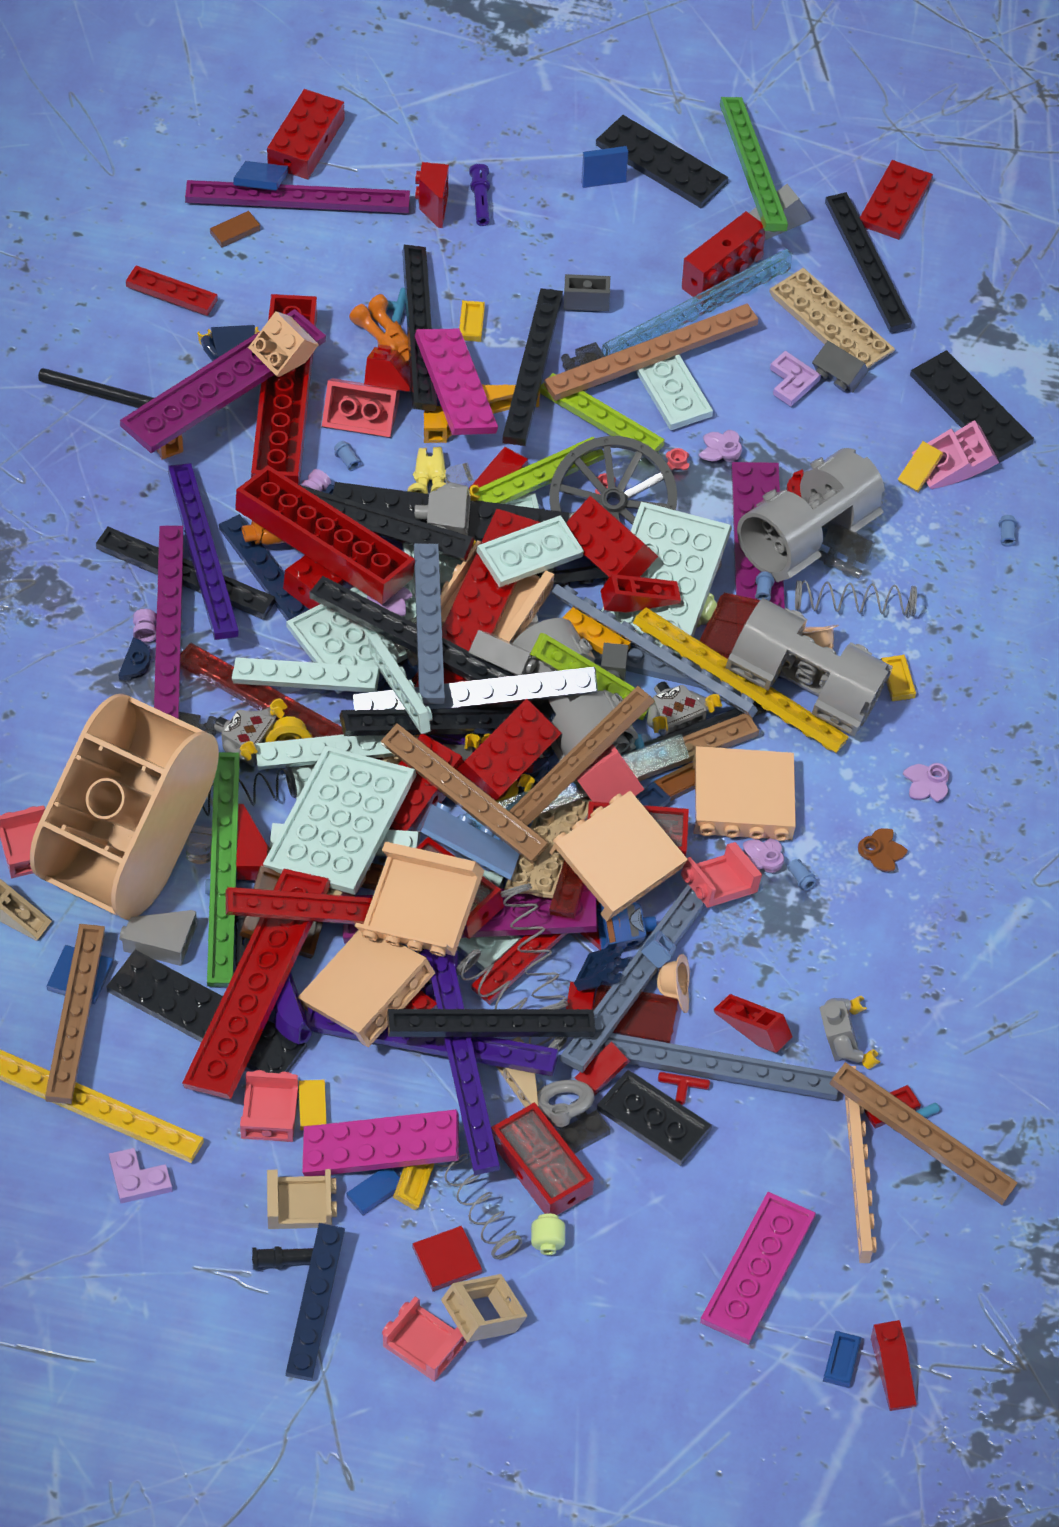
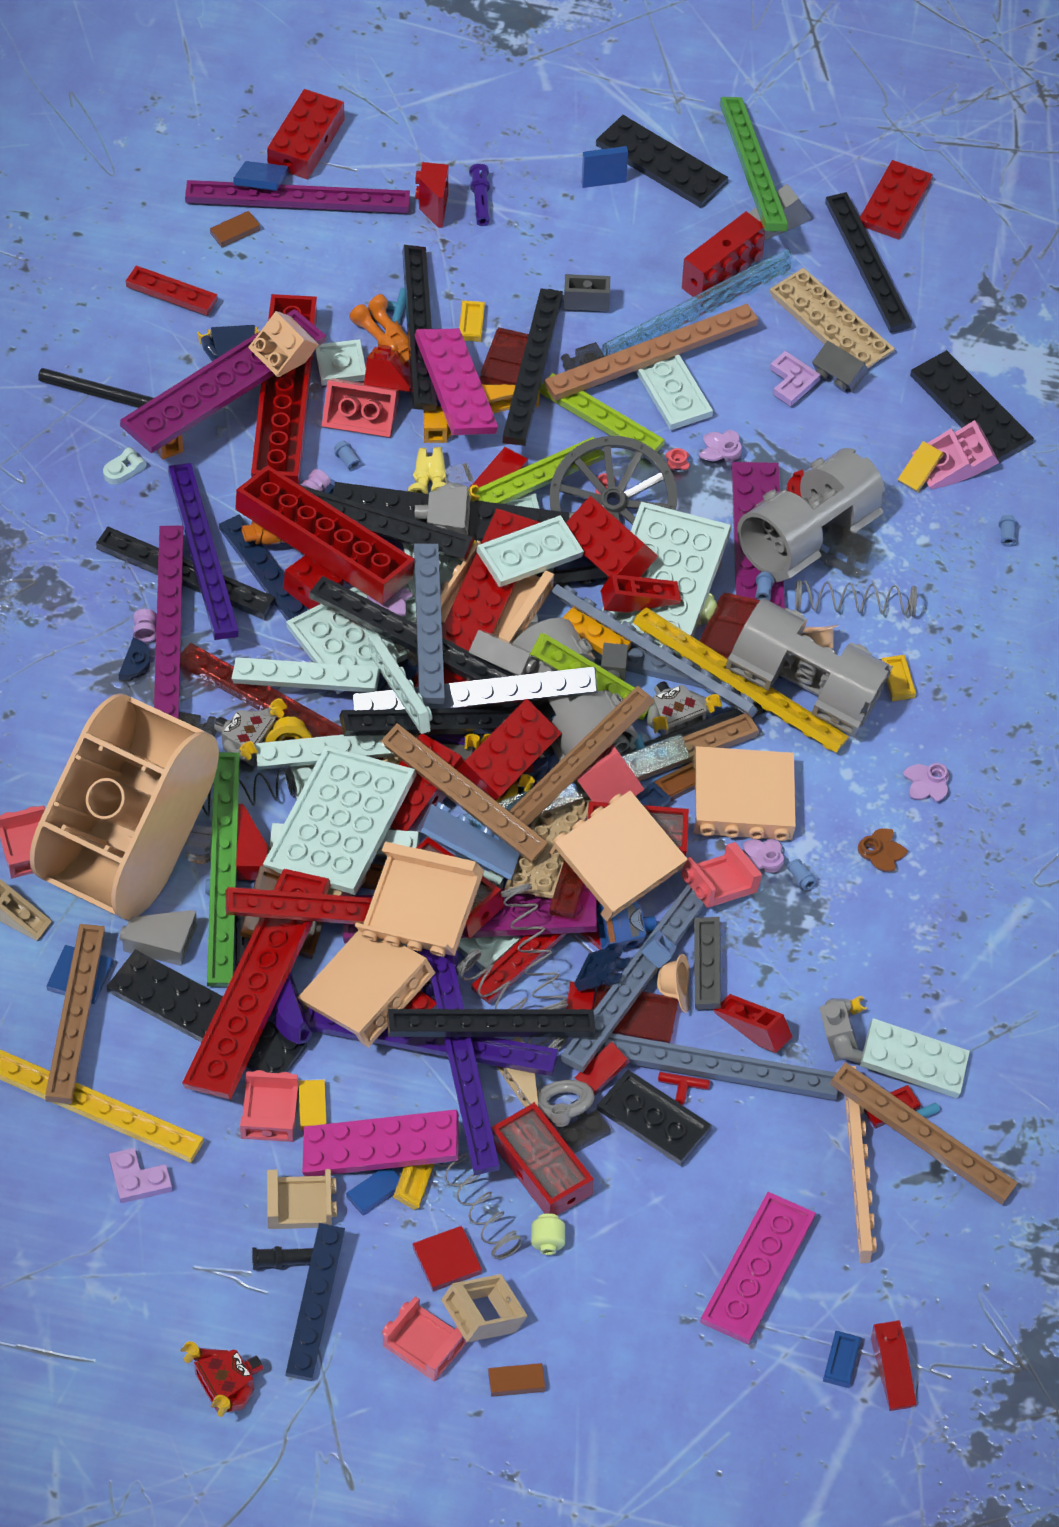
none -> light aqua plate [103,447,147,485]
none -> red torso [180,1341,263,1417]
none -> light aqua plate [315,339,366,386]
none -> clear red piece [479,327,529,385]
none -> dark orange tile [488,1363,545,1397]
none -> dark grey plate [694,917,721,1010]
none -> light aqua plate [860,1018,970,1099]

